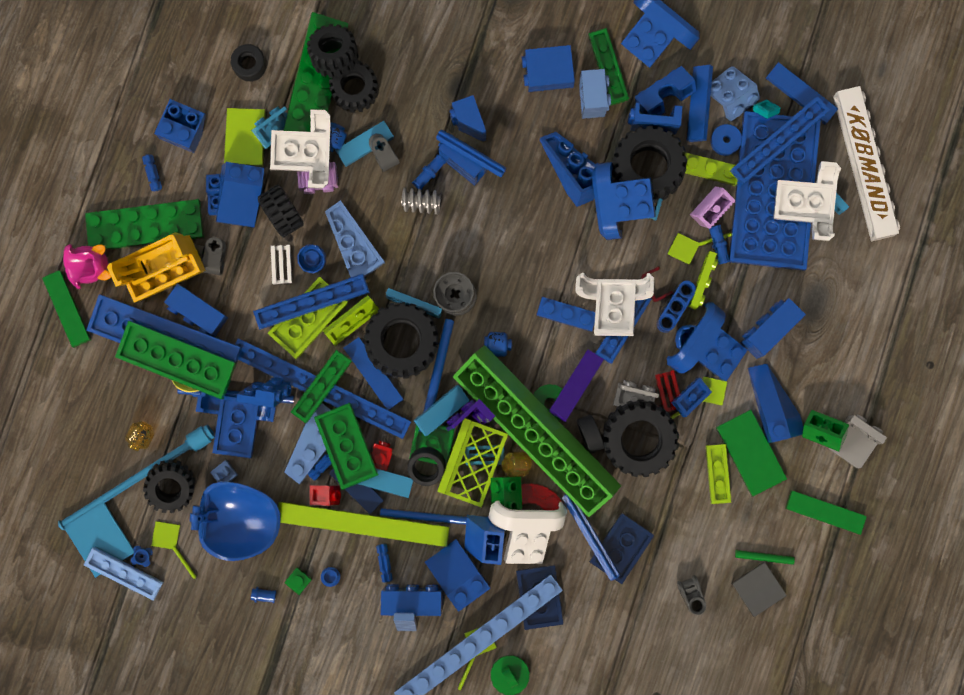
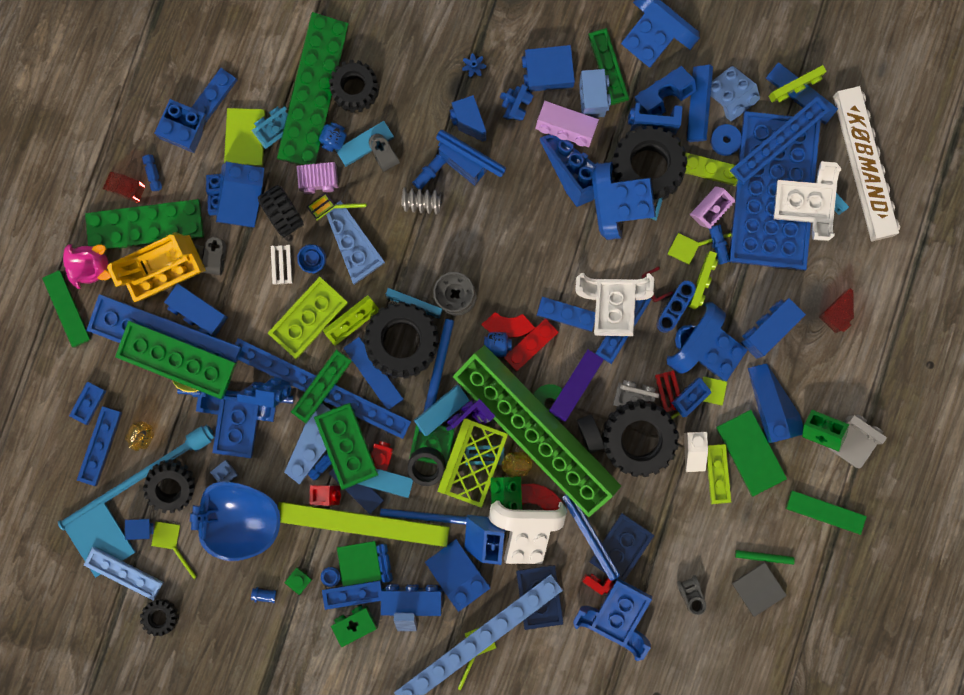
blue plate [131,545,153,567] -> none
black tyre [230,44,267,82] -> none
blue tile [253,274,370,330] -> none
white piece [270,110,330,189] -> none
black tyre [307,24,359,78] -> none
green tile [491,655,530,695] -> none
teal tile [753,99,781,119] -> none
none -> blue plate [69,382,106,425]
none -> blue plate [77,406,122,486]
none -> clear red slope [103,172,146,203]
none -> blue brick [125,519,153,540]
none -> black tyre [140,599,179,636]
none -> blue plate [191,68,237,125]
none -> piece [307,193,367,220]
none -> blue plate [322,580,382,610]
none -> green brick [331,605,378,648]
none -> green tile [337,541,382,586]
none -> blue plant [462,53,486,77]
none -> red tile [481,312,535,338]
none -> blue hips [500,84,533,121]
none -> red plate [503,319,559,372]
none -> lavender brick [535,101,599,147]
none -> blue piece [573,578,652,661]
none -> red bracket [581,574,613,595]
none -> white slope [684,432,708,472]
none -> lime plate [768,65,827,103]
none -> clear red slope [819,288,854,333]

